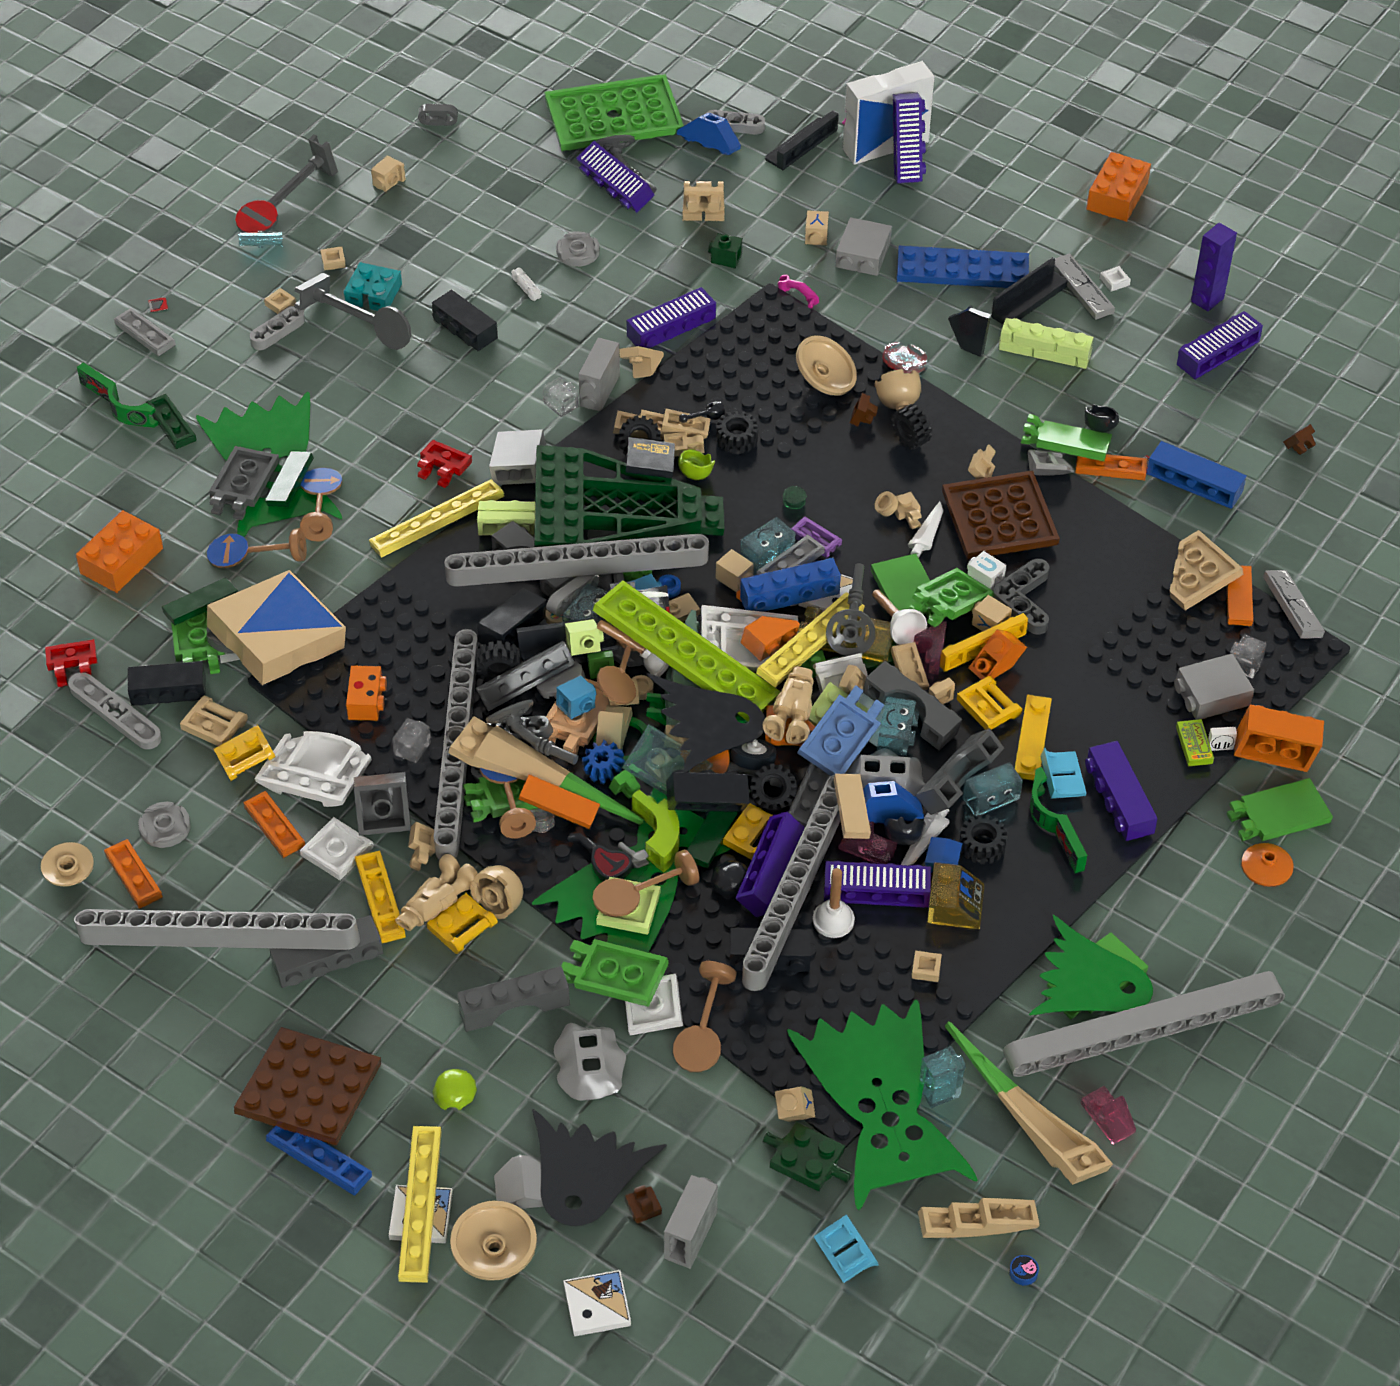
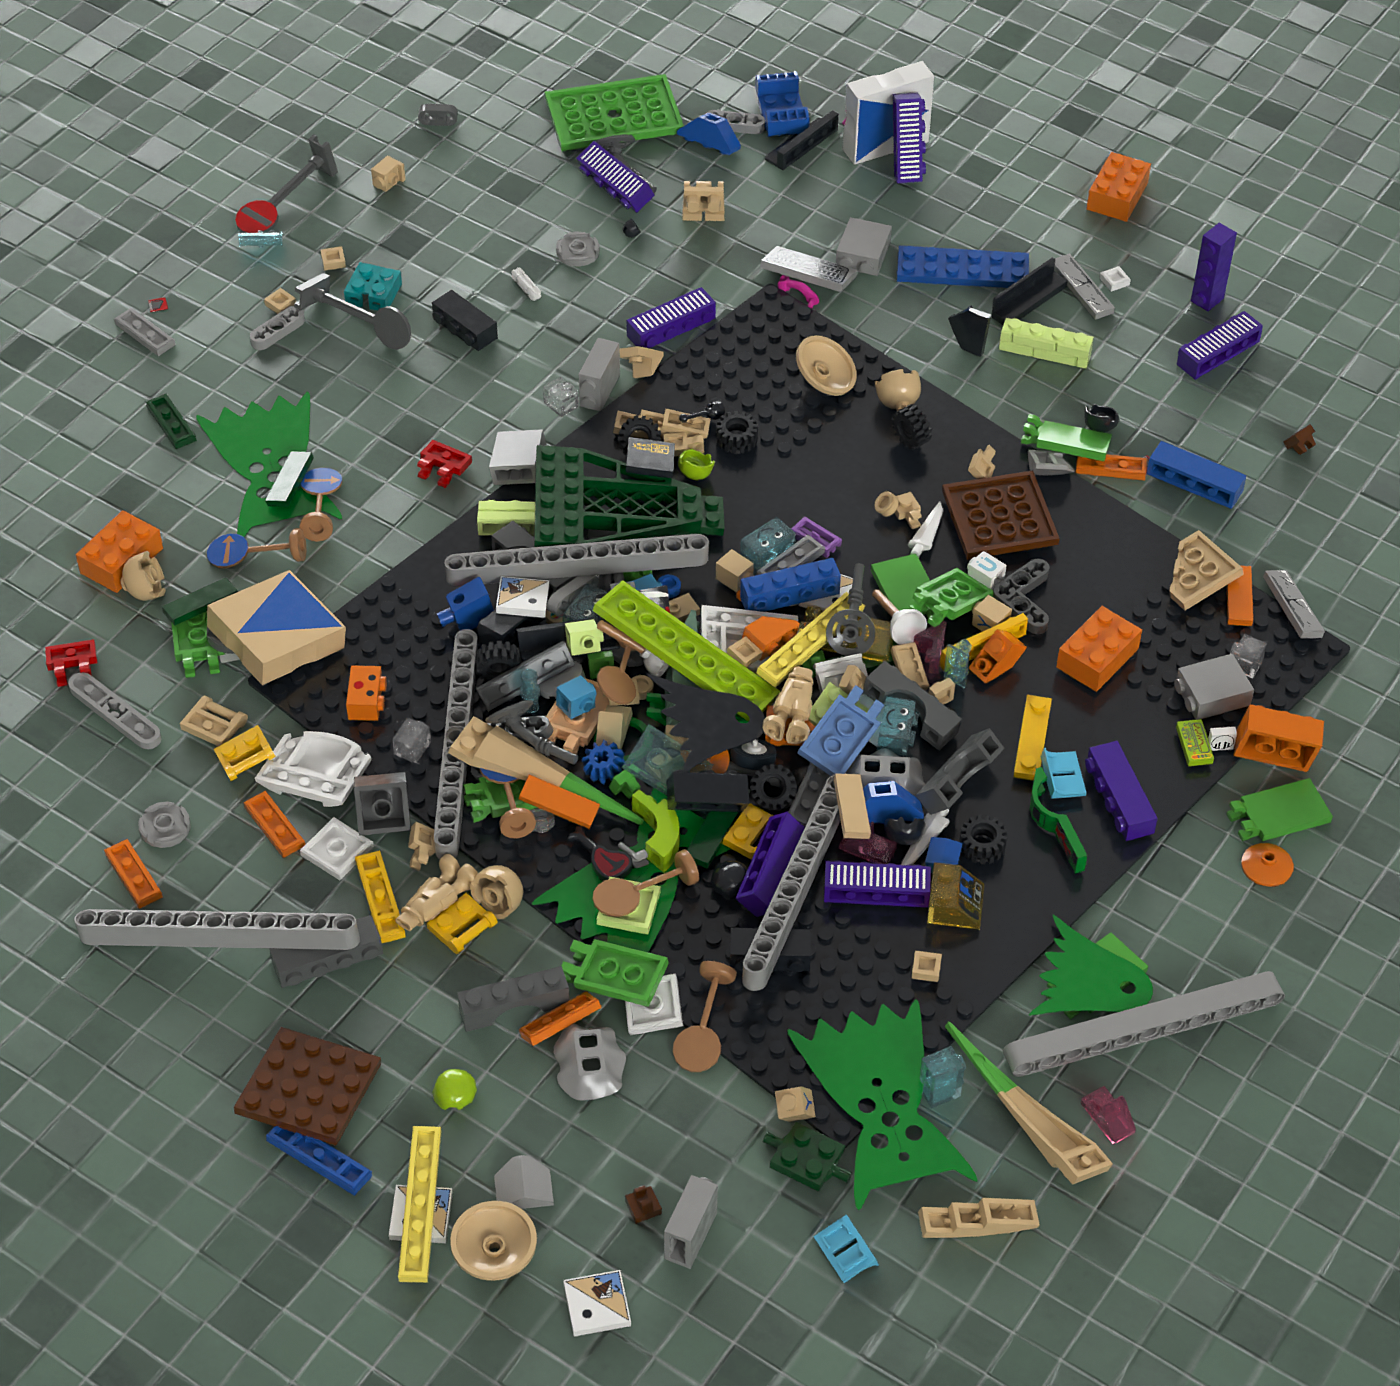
tan dish [41,842,94,886] -> none
green piece [77,362,158,428] -> none
black brick [128,661,206,706] -> none
dark grey tile [209,446,279,520] -> none
light yellow tile [369,479,504,558] -> none
black piece [532,1109,667,1226] -> none
dark green brick [708,233,743,268] -> none
clear green tile [783,486,806,509] -> none
tan brick [805,210,829,245] -> none
white piece [813,868,855,938] -> none
reddish brown tile [850,393,878,426] -> none
clear light blue tile [882,342,927,374] -> none
yellow plate [957,676,1023,730] -> none
clear light blue brick [963,762,1023,817] -> none
tile [1009,1255,1039,1286] -> none
none -> tan cylinder [121,551,166,601]
none -> blue torso [437,577,494,631]
none -> white tile [496,576,549,618]
none -> orange tile [519,991,602,1046]
none -> clear light blue pin [520,669,540,713]
none -> black hinge [623,219,641,238]
none -> tan plate [727,636,763,667]
none -> blue plate [755,71,810,137]
none -> tile [760,246,857,292]
none -> clear light blue hinge [944,639,972,688]
none -> orange brick [1056,606,1142,692]

